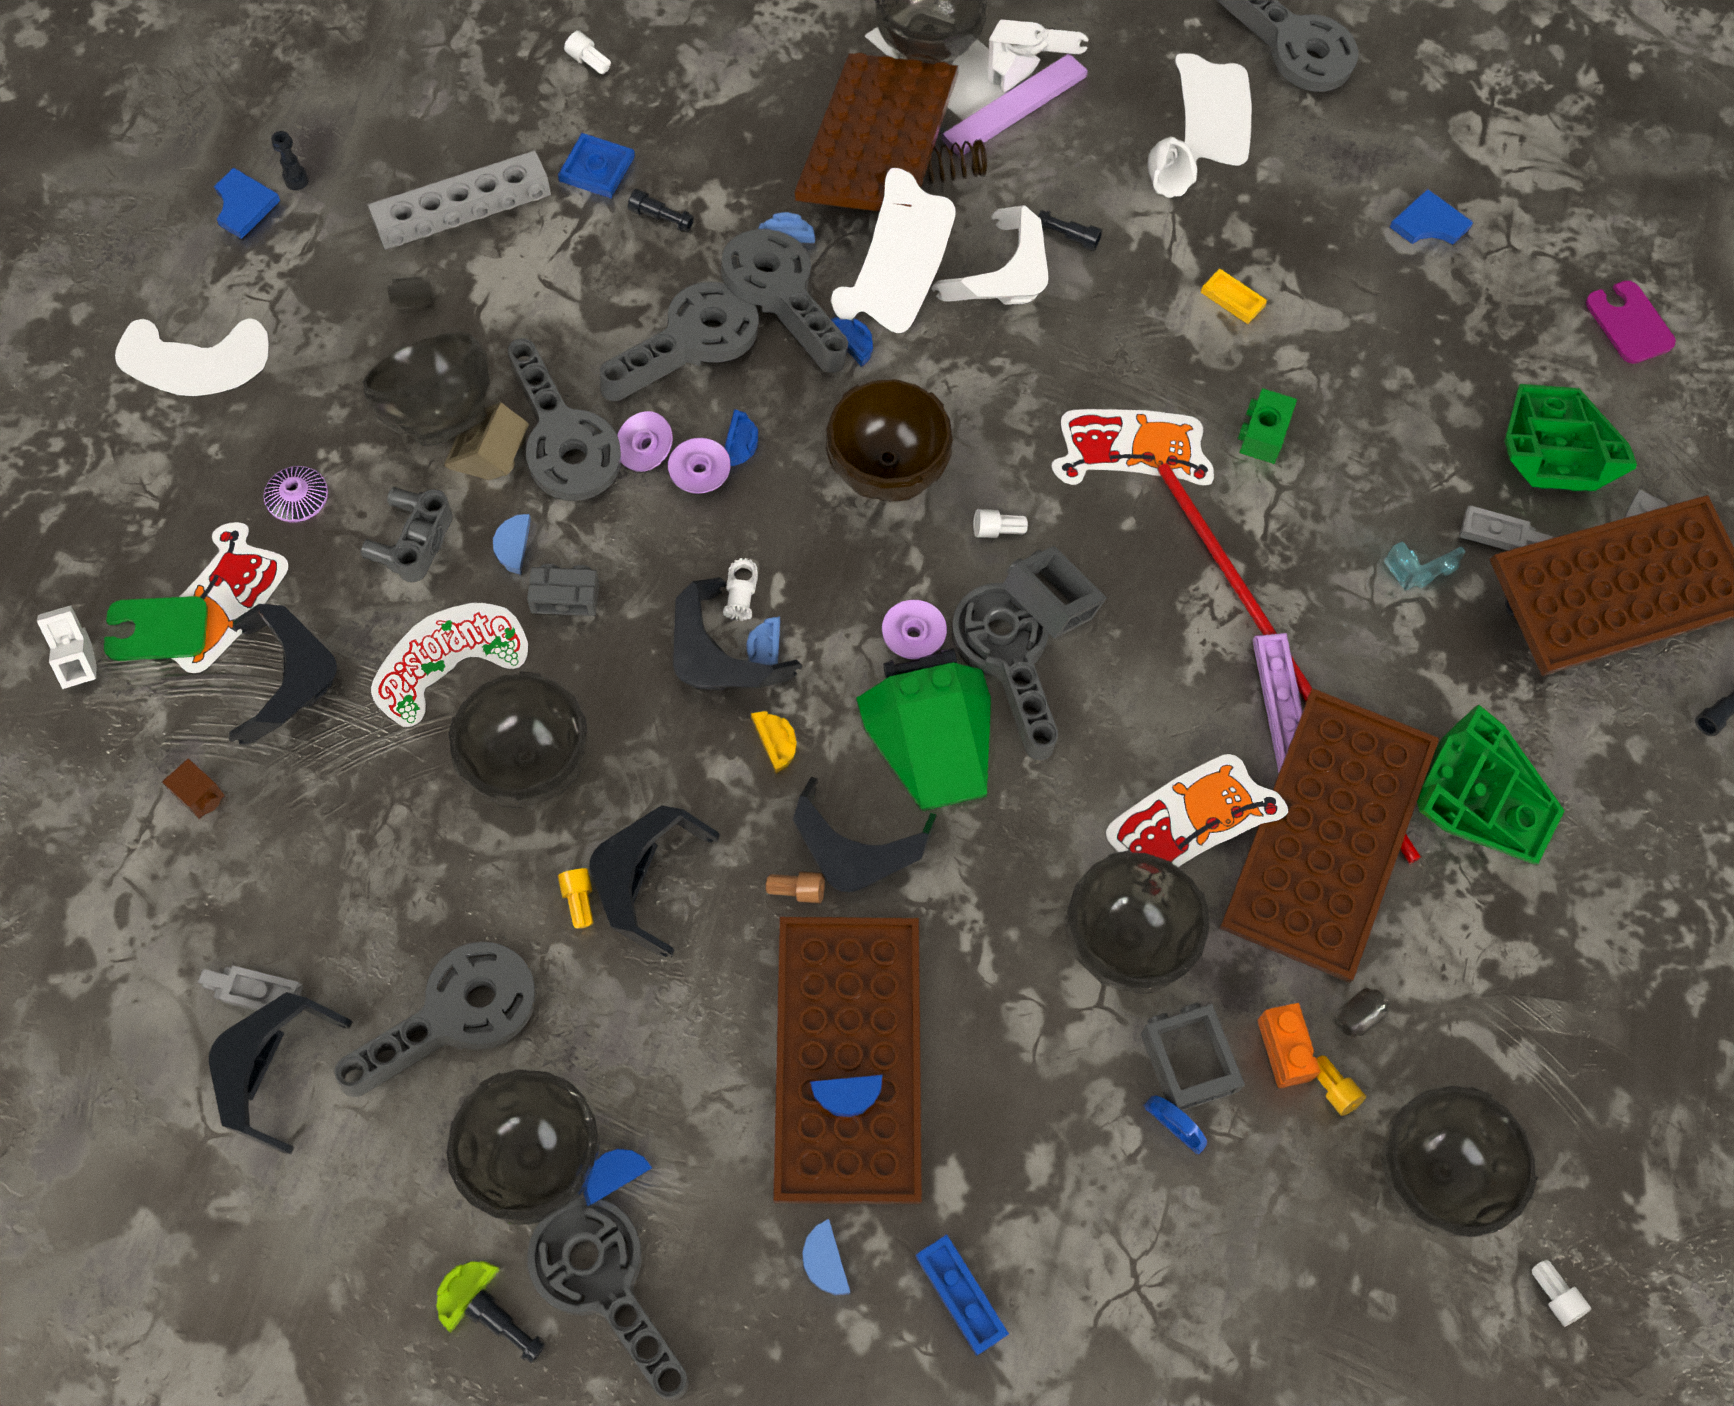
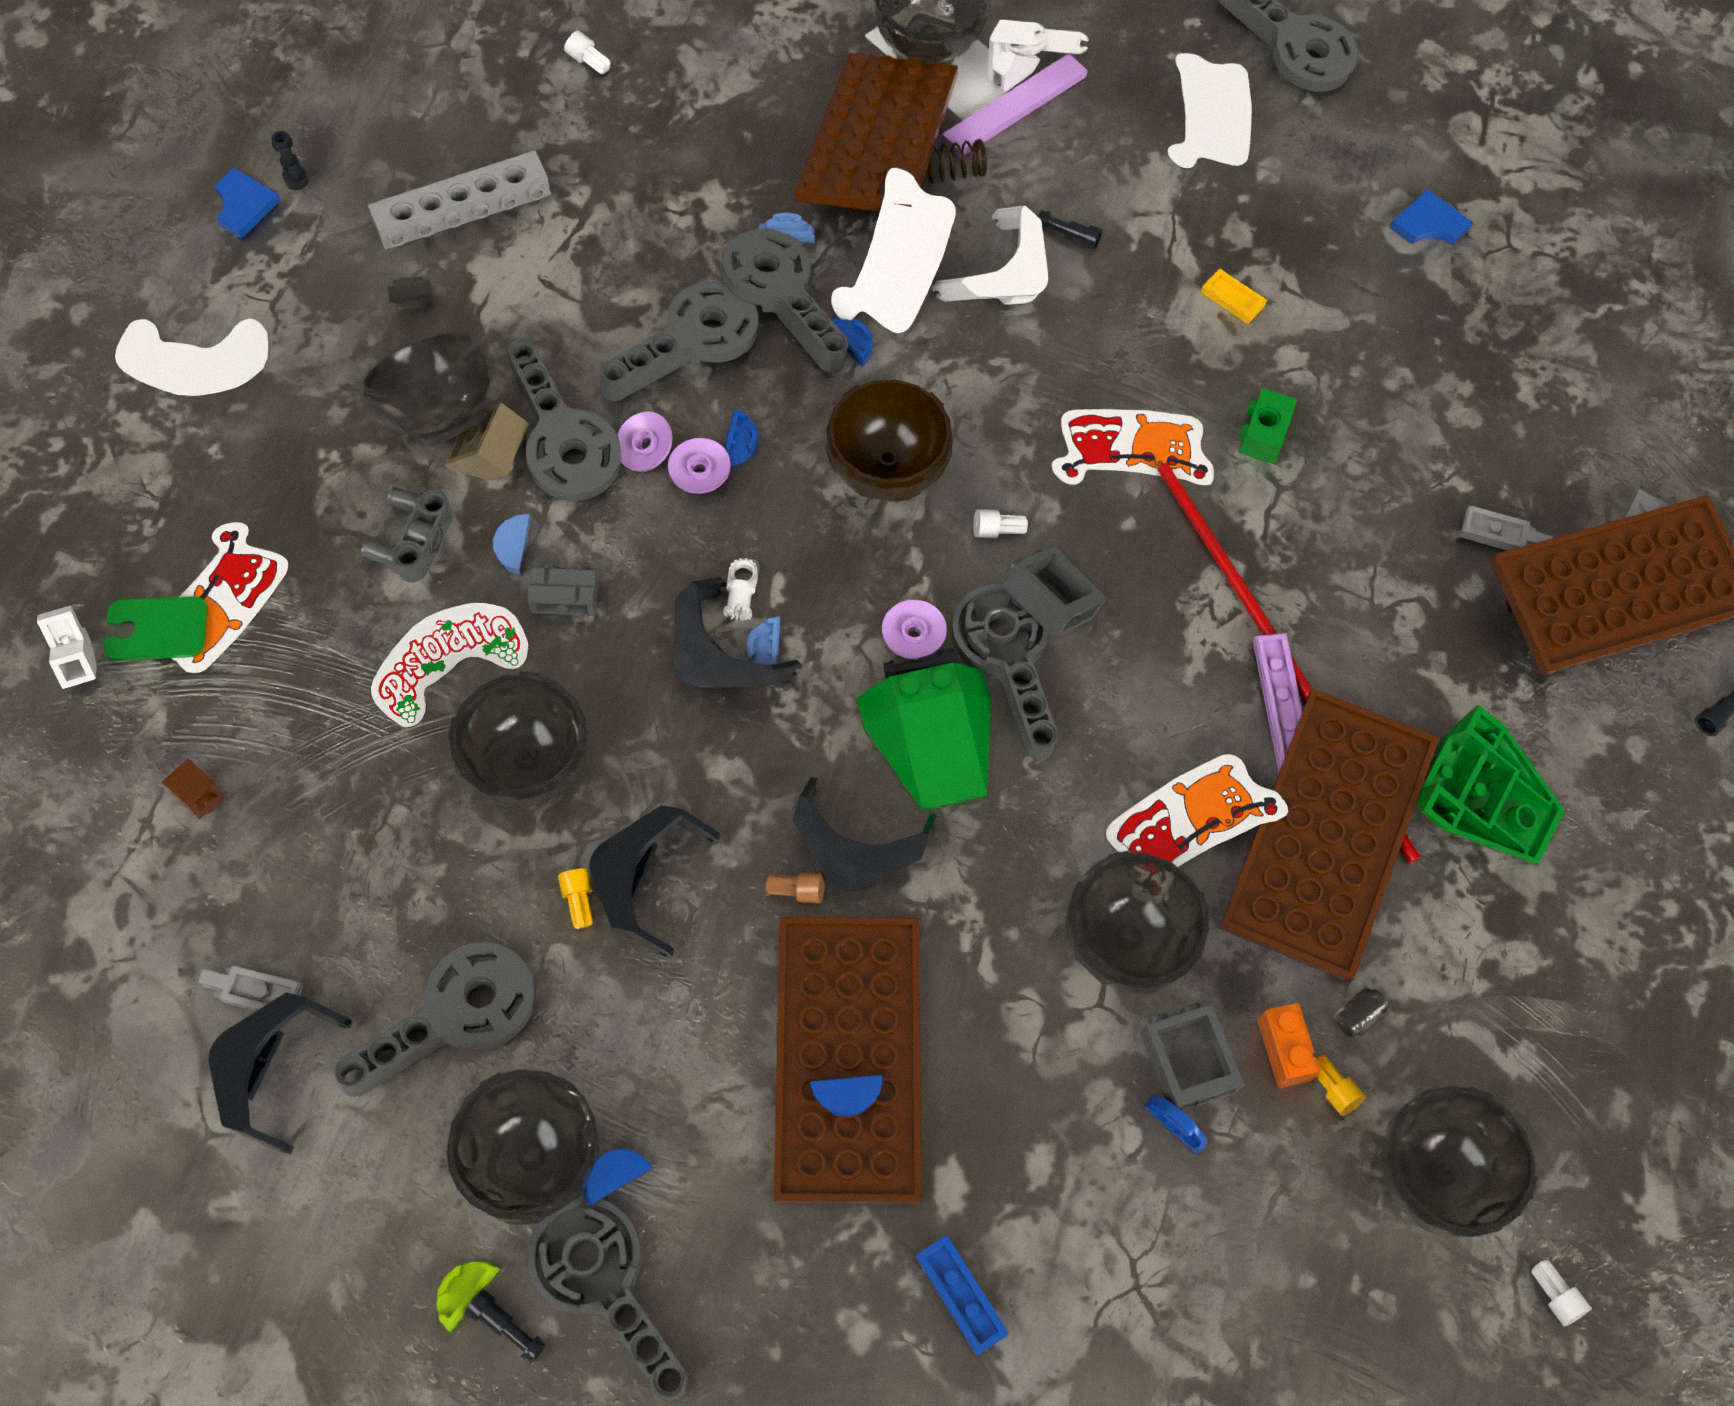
black piece [229,604,337,744] -> none
dish [264,466,328,522] -> none
blue tile [558,133,635,199] -> none
black piece [627,188,694,232] -> none
yellow tile [751,711,797,774] -> none
medium blue tile [802,1219,850,1296] -> none
white hair [1148,136,1197,198] -> none
clear light blue bracket [1384,541,1466,591] -> none
green wedge [1504,384,1637,491] -> none
magenta piece [1586,280,1676,364] -> none

